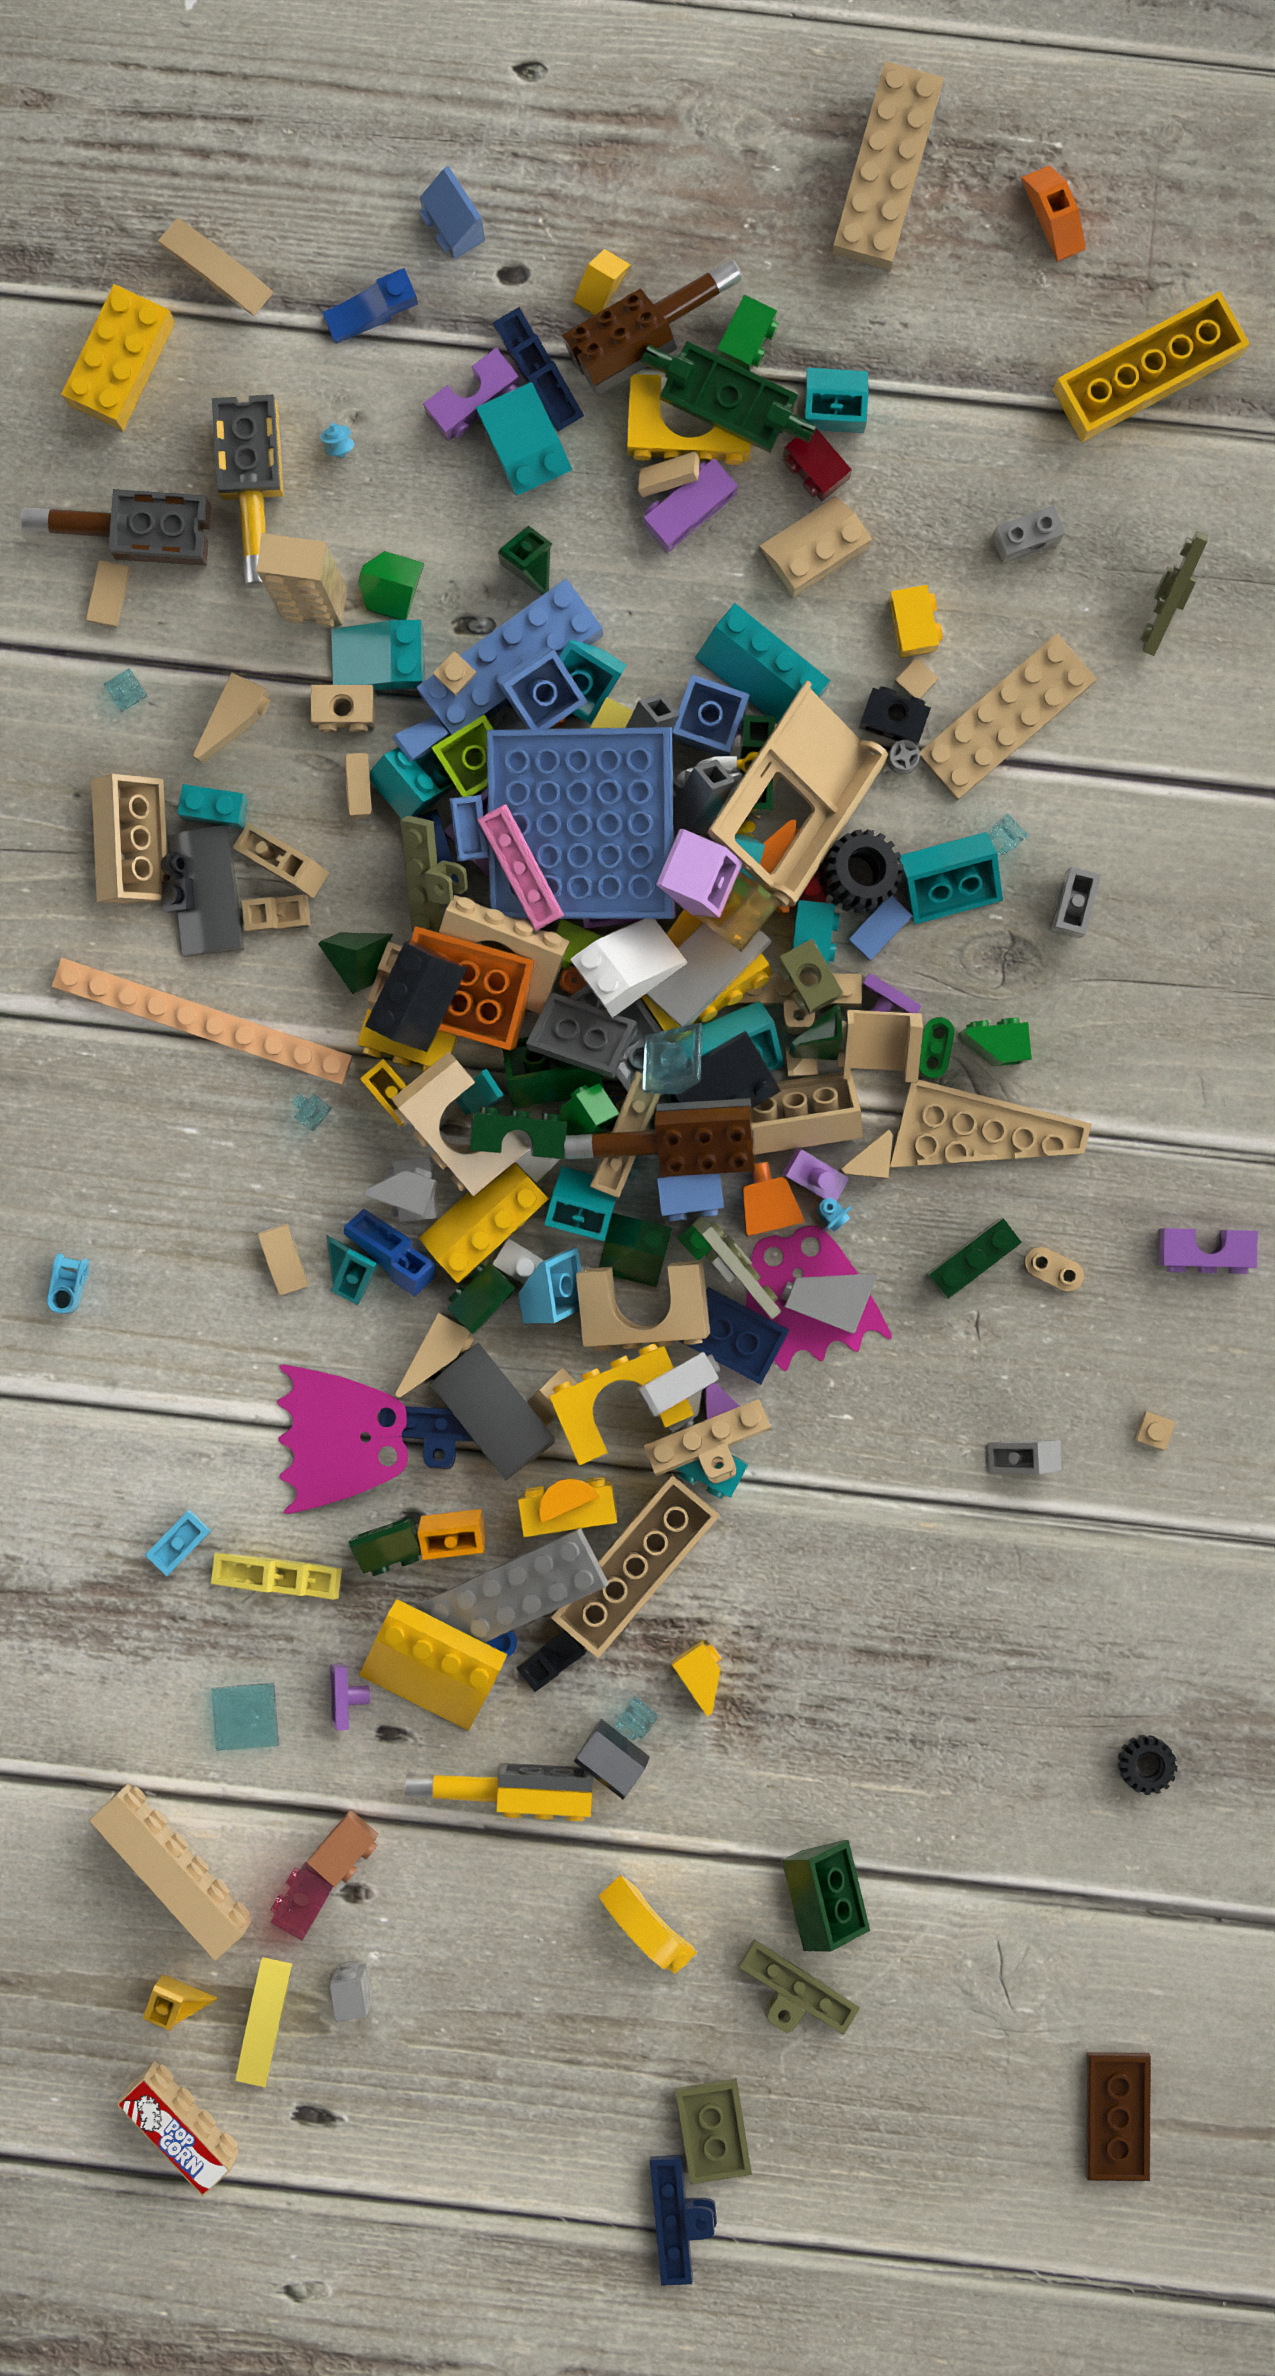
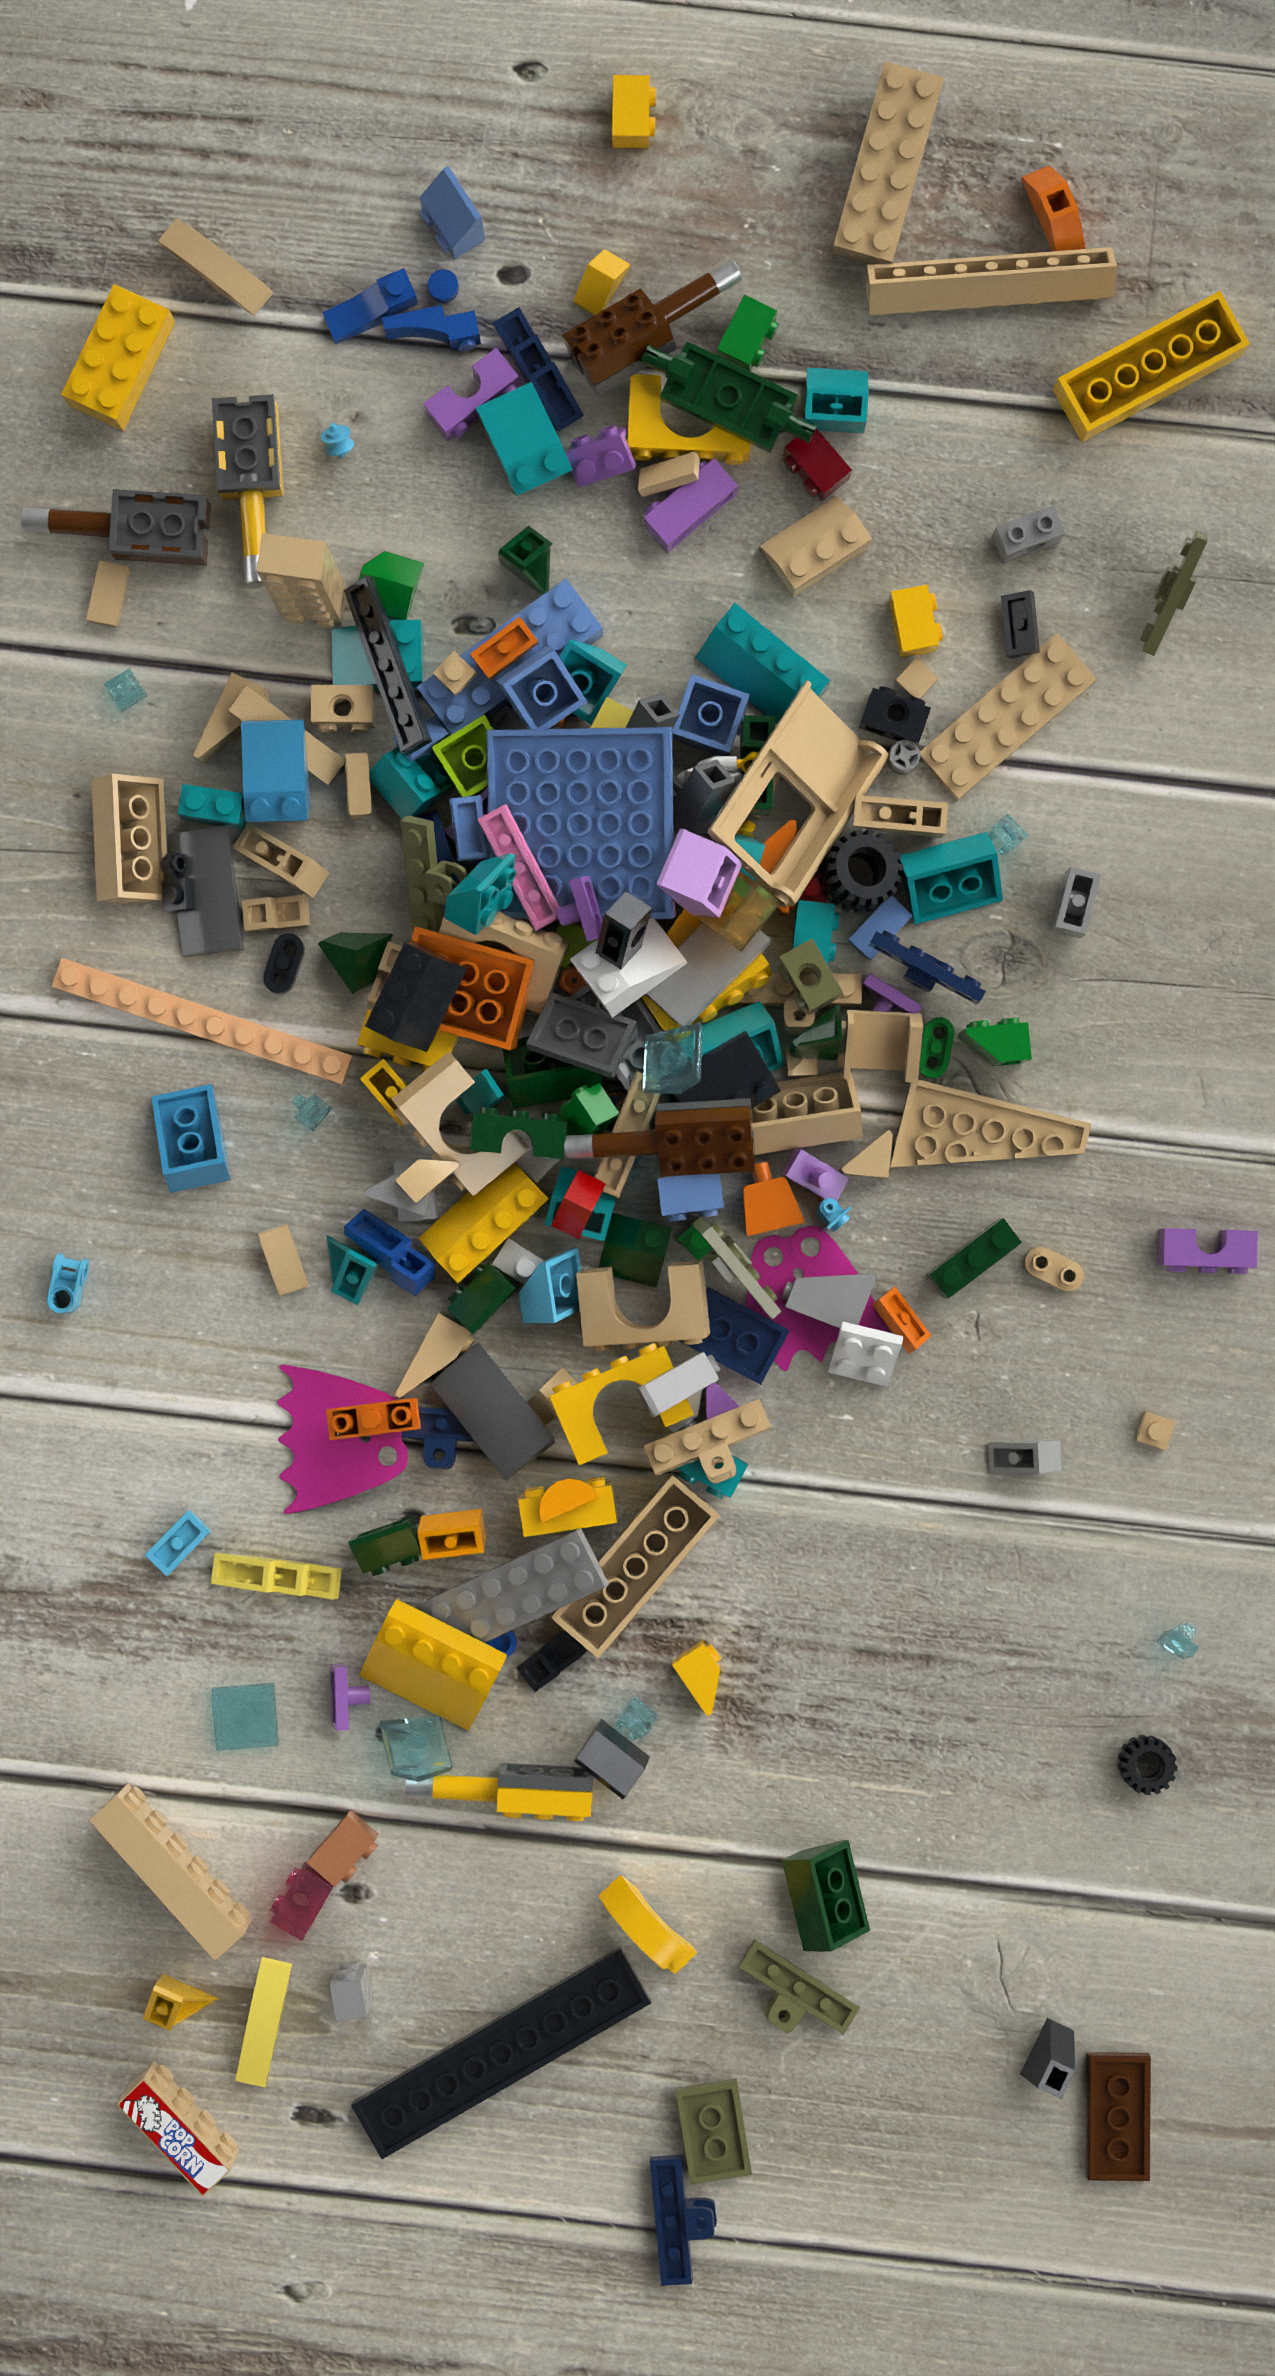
none -> dark azure slope [151,1084,231,1193]
none -> tan tile [227,685,345,785]
none -> dark azure slope [241,719,311,822]
none -> black plate [263,933,305,994]
none -> orange slope [326,1398,421,1440]
none -> black tile [344,576,432,756]
none -> black plate [351,1946,651,2159]
none -> clear light blue slope [379,1716,453,1782]
none -> blue slope [382,305,481,352]
none -> tan slope [395,1159,461,1204]
none -> blue tile [428,269,459,303]
none -> teal slope [445,853,516,935]
none -> orange plate [470,616,539,681]
none -> red slope [551,1170,606,1239]
none -> medium lavender tile [557,876,603,942]
none -> medium lavender bracket [565,425,636,488]
none -> black brick [595,892,652,970]
none -> yellow brick [612,75,656,148]
none -> white plate [828,1322,903,1387]
none -> tan slope [853,795,948,838]
none -> tan brick [866,247,1117,315]
none -> dark blue plate [868,930,986,1005]
none -> orange plate [872,1286,932,1354]
none -> black plate [1001,590,1040,658]
none -> black slope [1020,2017,1076,2099]
none -> clear light blue tile [1157,1622,1199,1659]

